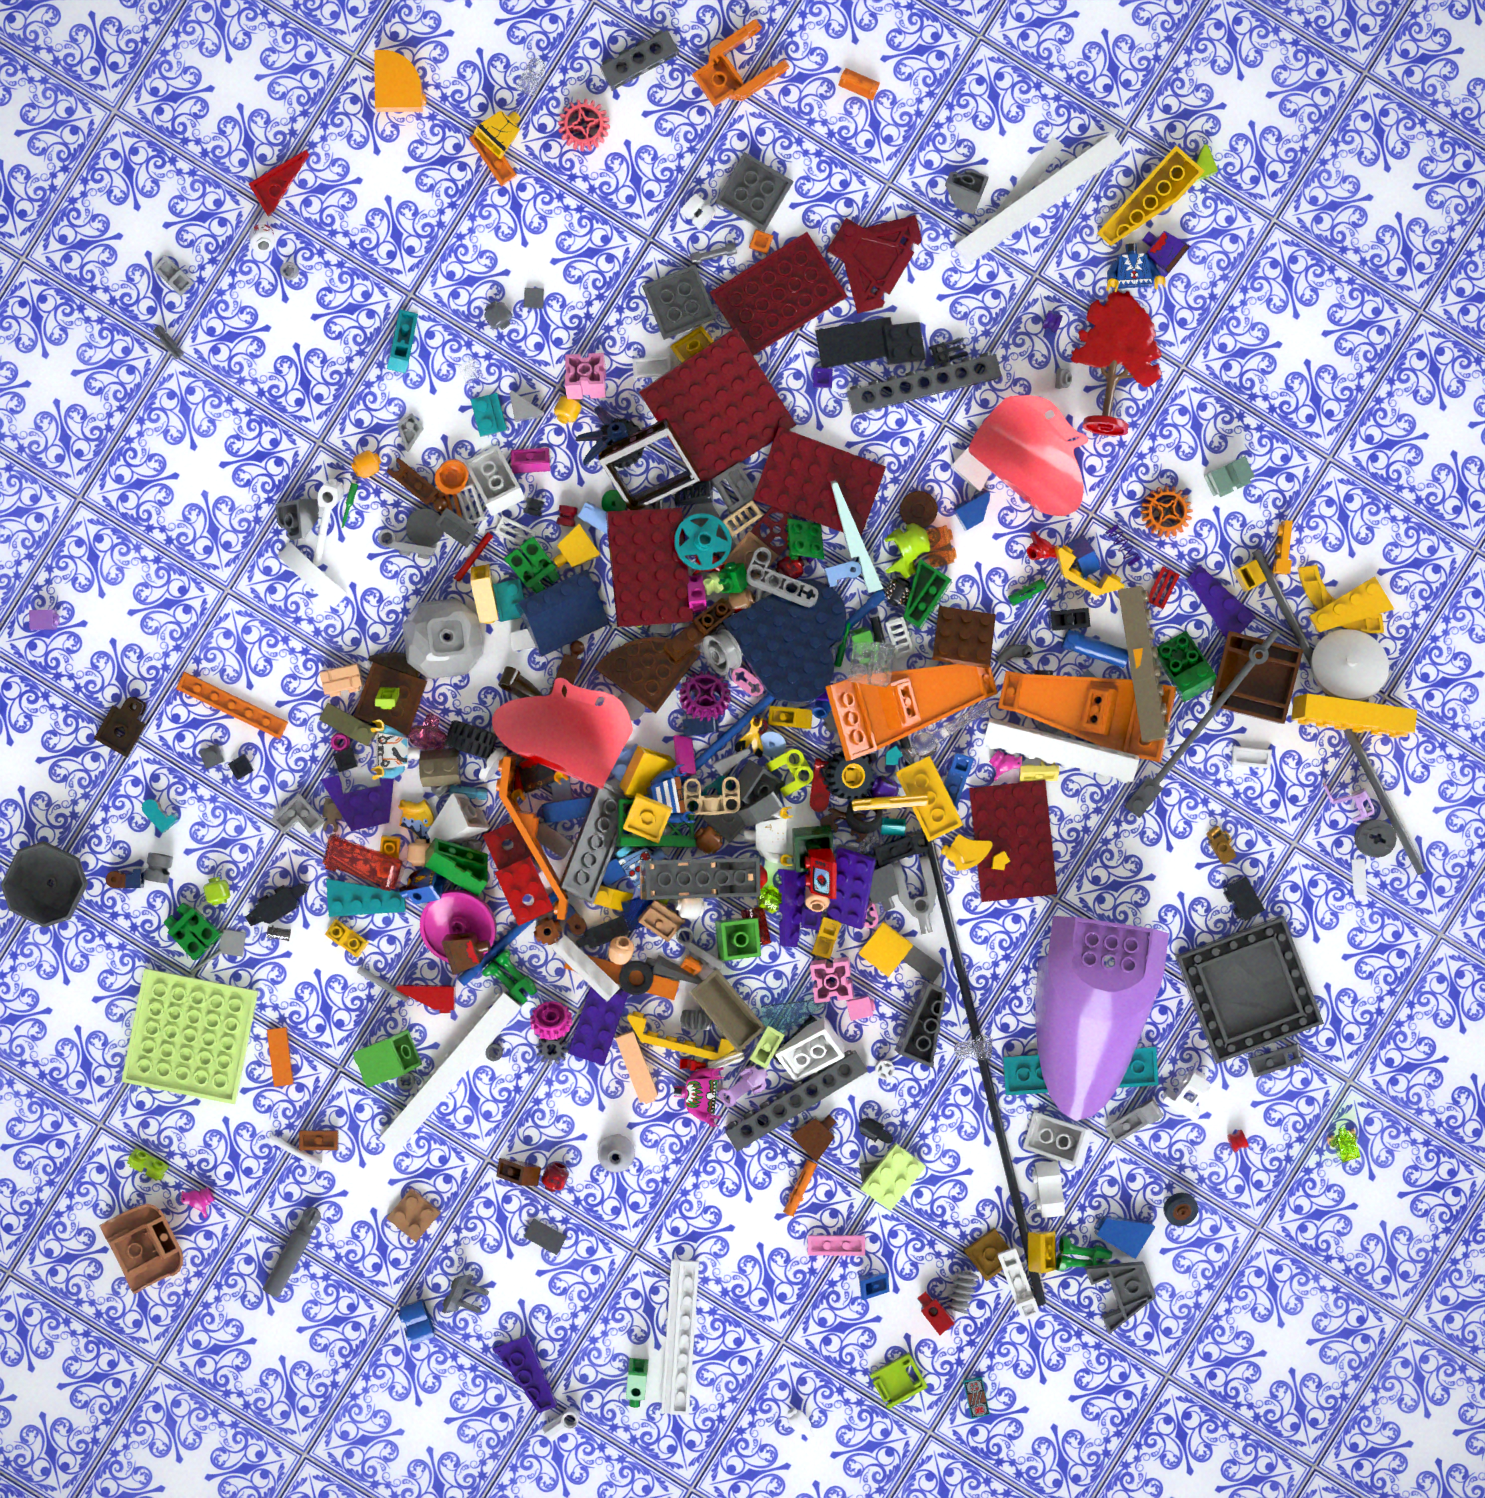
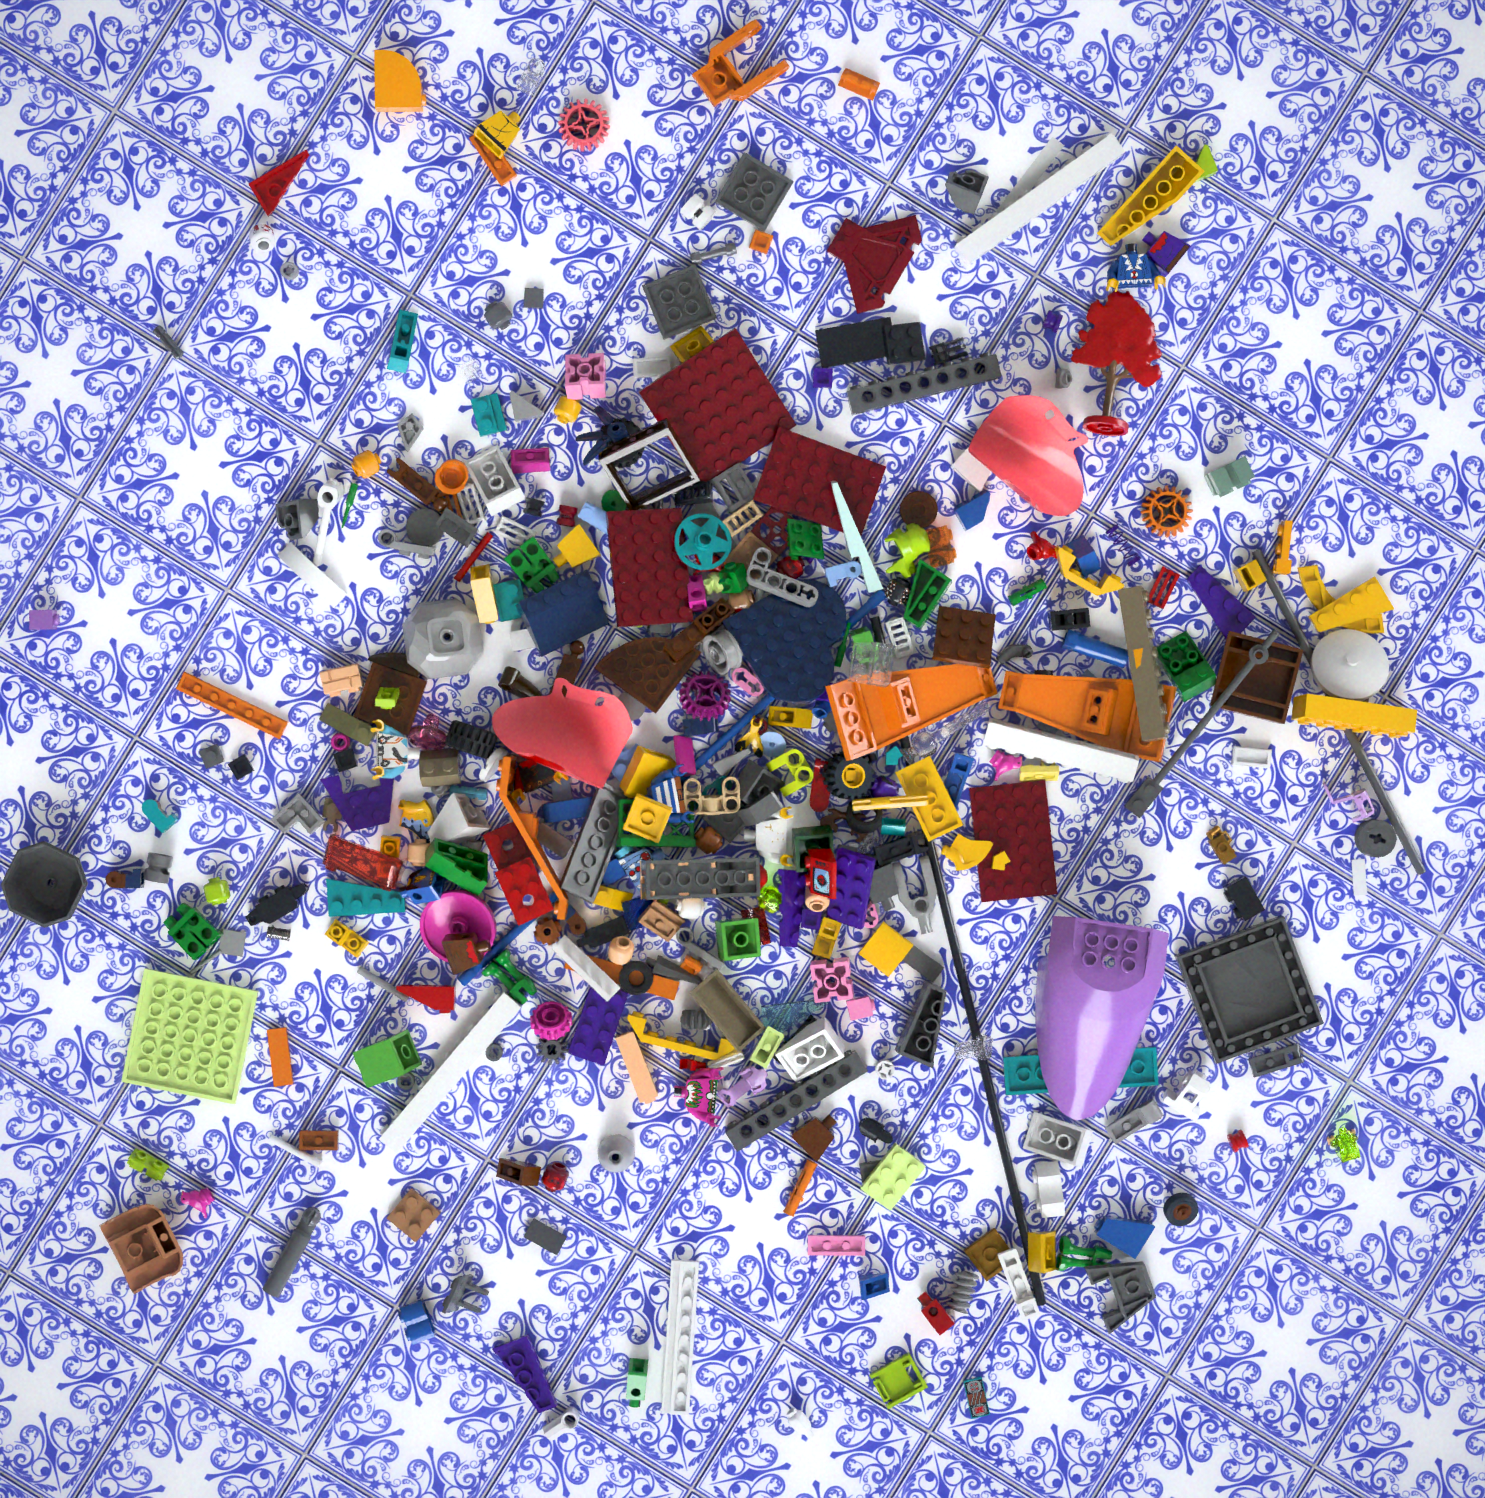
dark brown plate [94,697,148,758] -> none
light grey slope [153,255,194,296] -> none
dark grey brick [600,30,679,91] -> none
dark red plate [709,232,848,356] -> none

